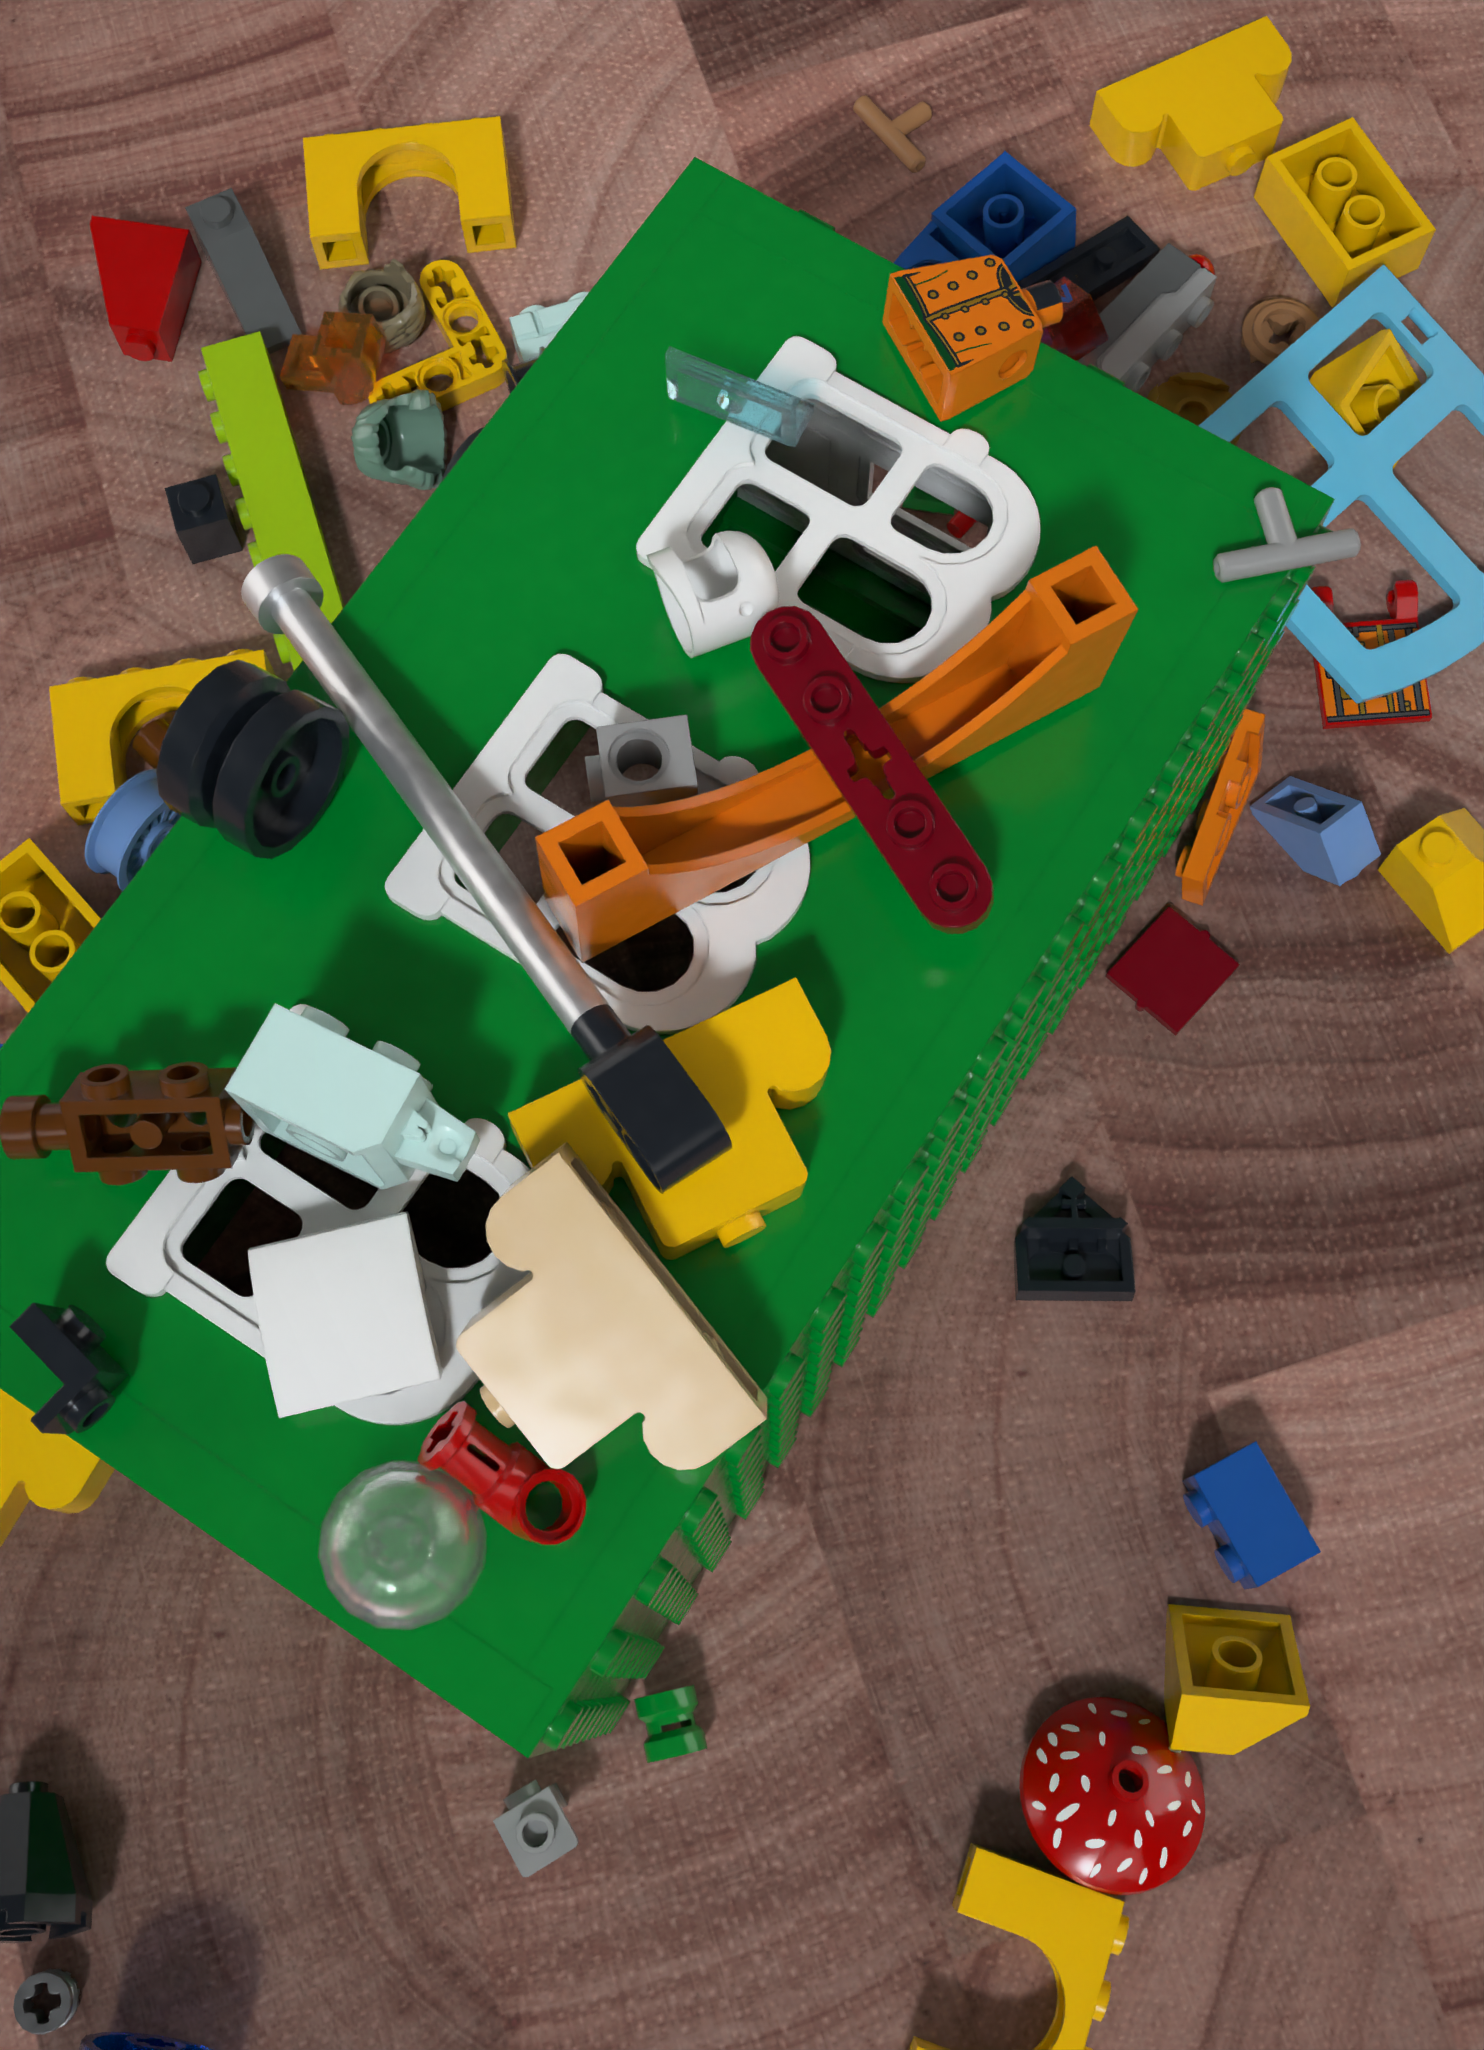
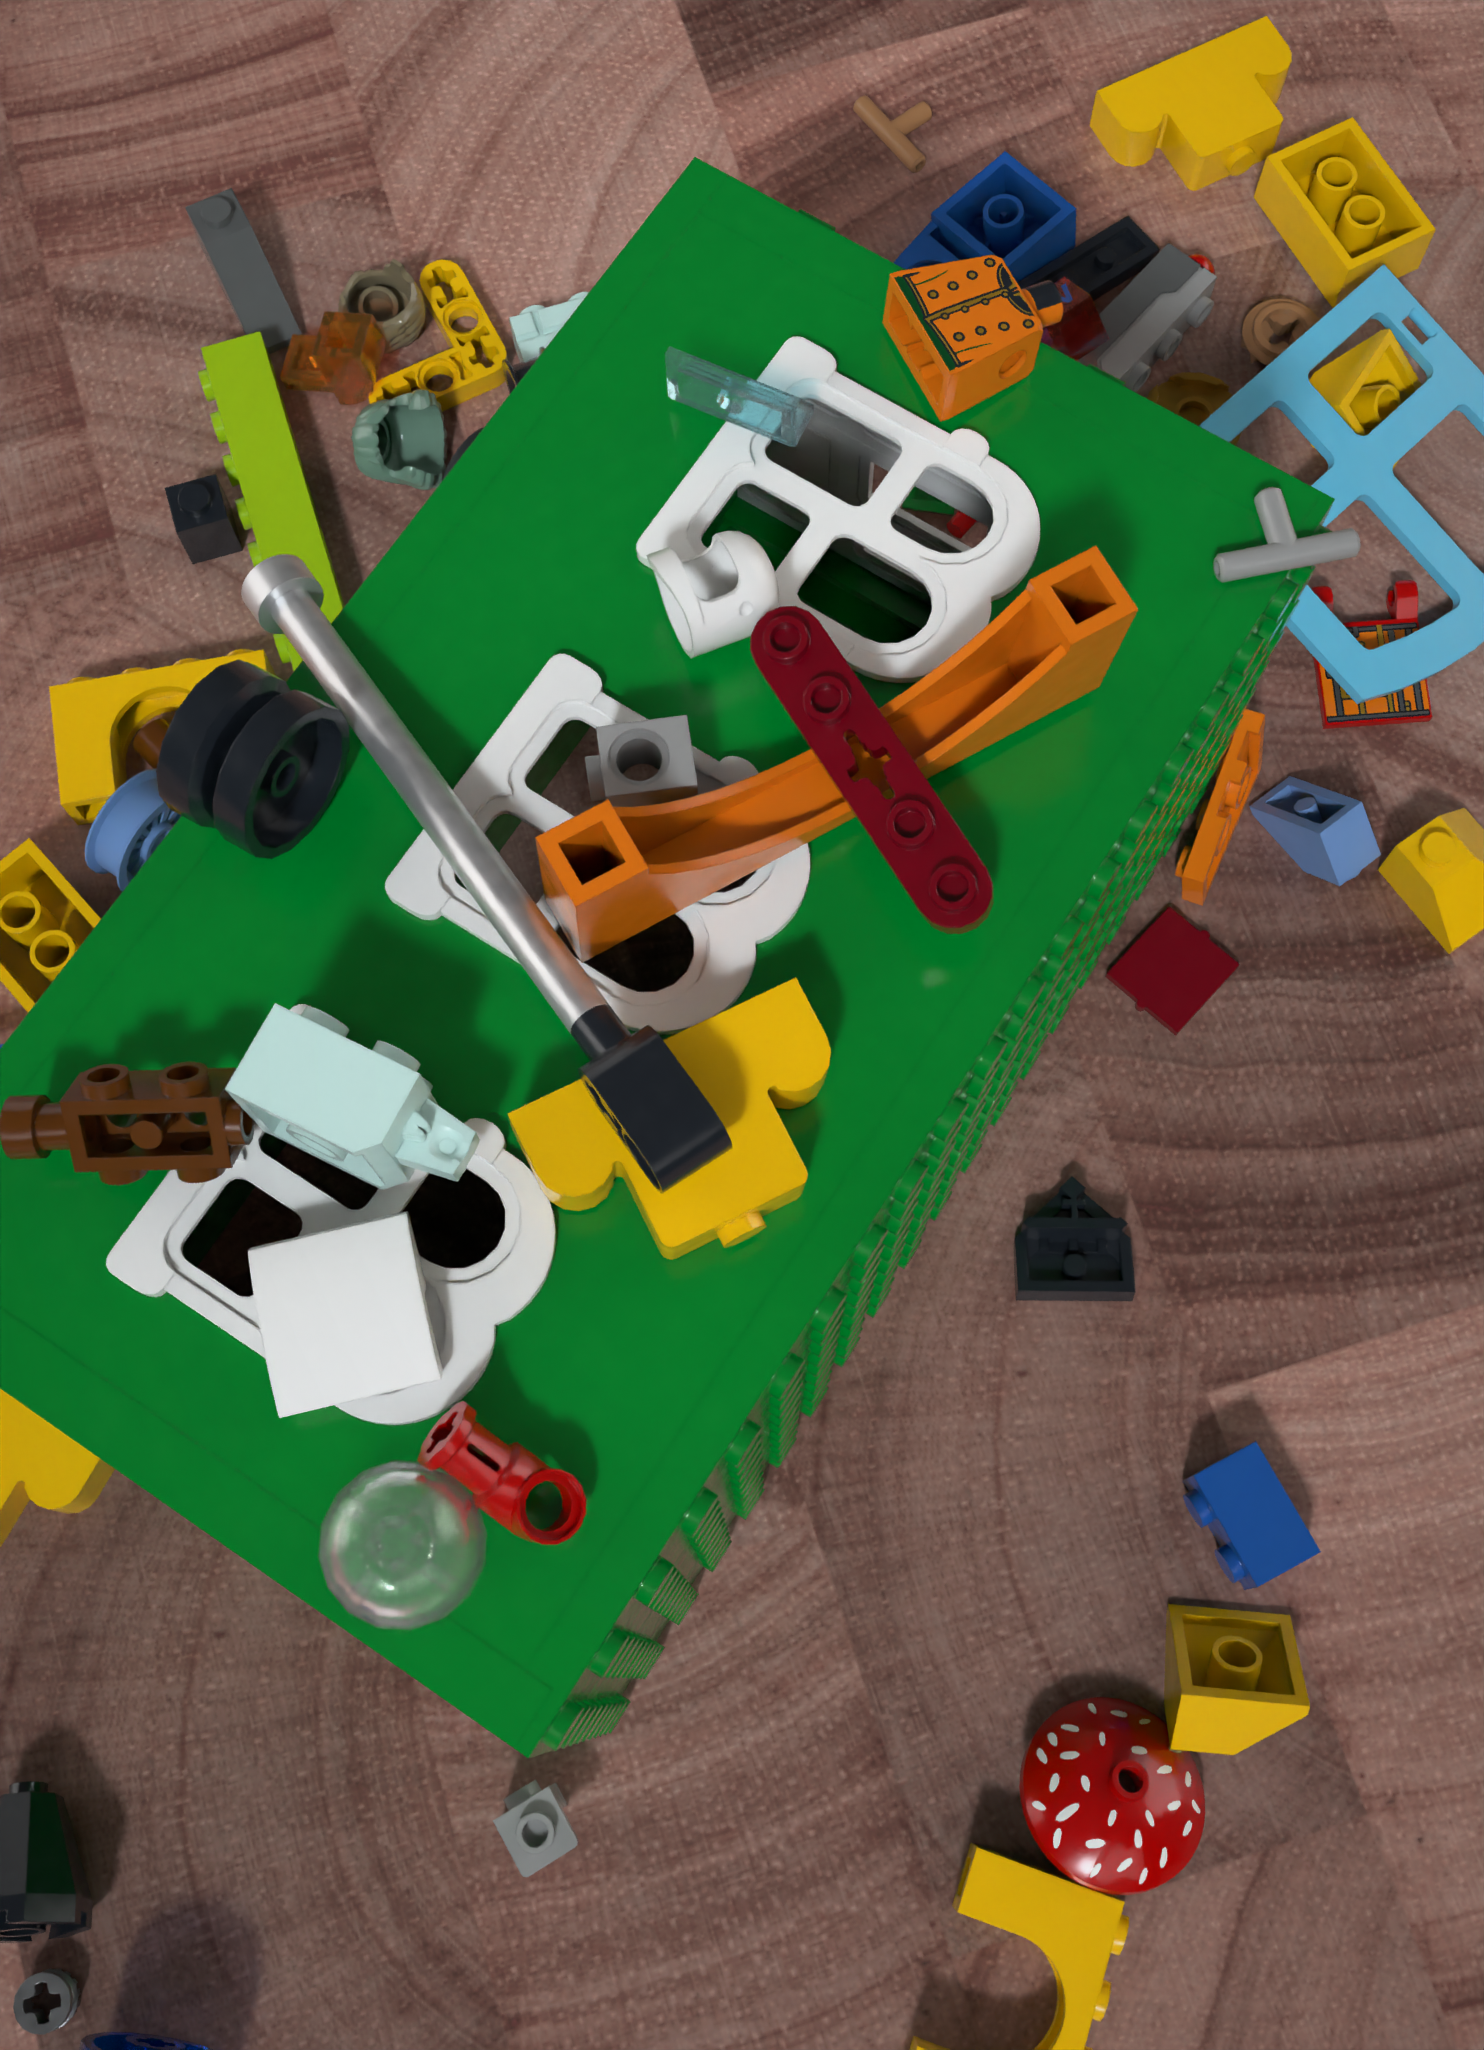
black bracket [9,1302,128,1434] -> none
red slope [89,215,202,362] -> none
yellow arch [303,116,516,270] -> none
tan brick [456,1142,767,1470] -> none
green wheel [634,1685,707,1763] -> none

